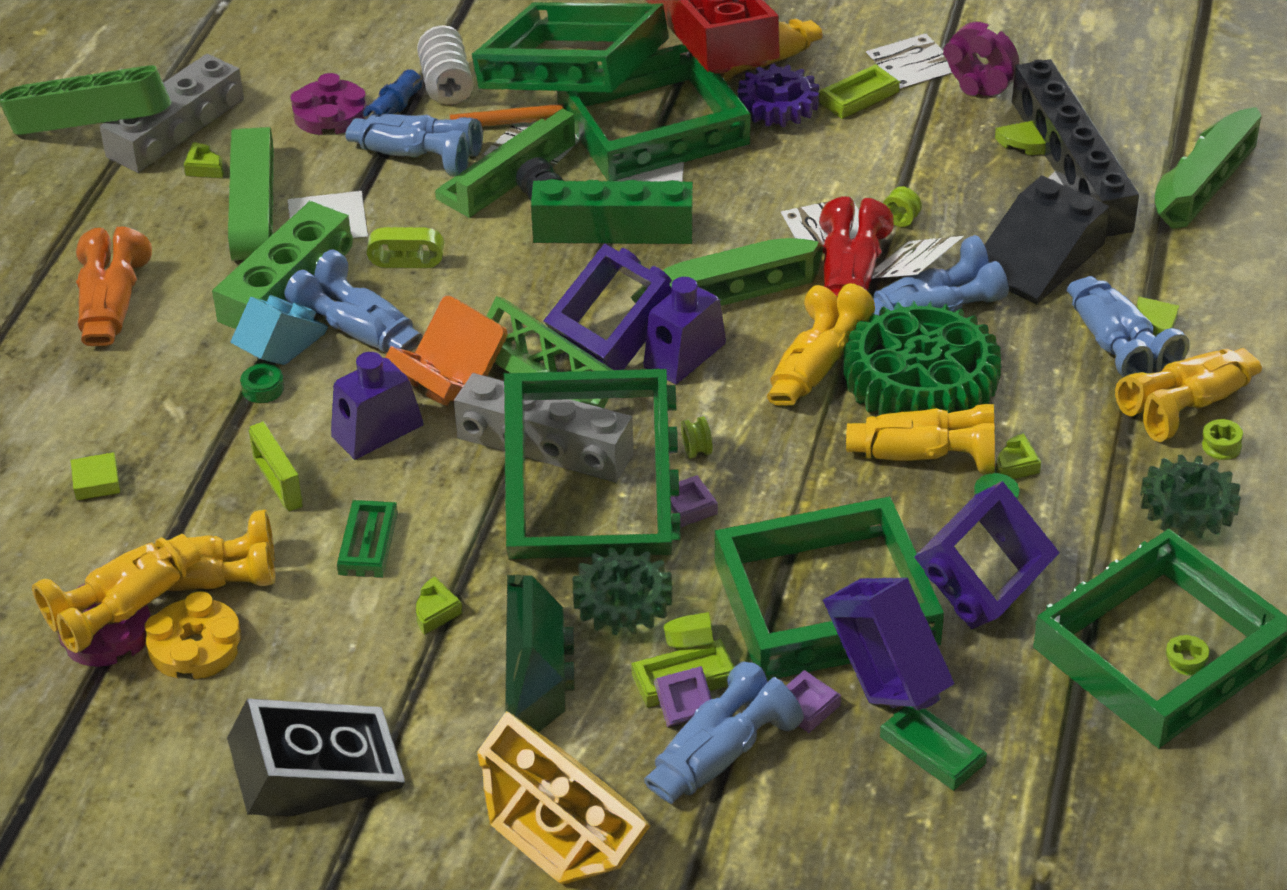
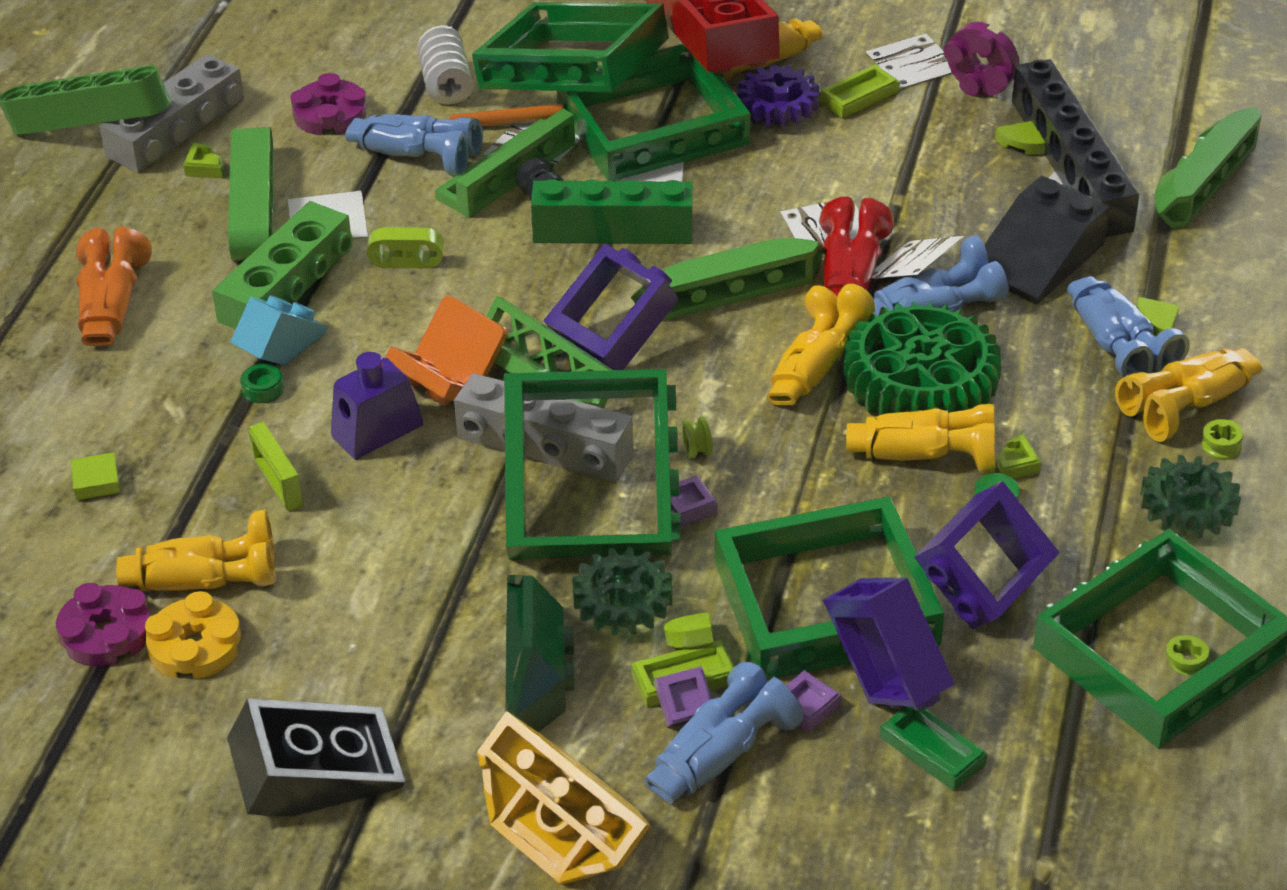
yellow piece [32,534,201,653] -> none
medium blue piece [285,250,423,352] -> none
green tile [337,500,398,578] -> none
blue pin [363,69,423,120] -> none
lime tile [416,576,462,635] -> none
dark purple torso [643,277,726,385] -> none
lime bush [882,186,922,227] -> none

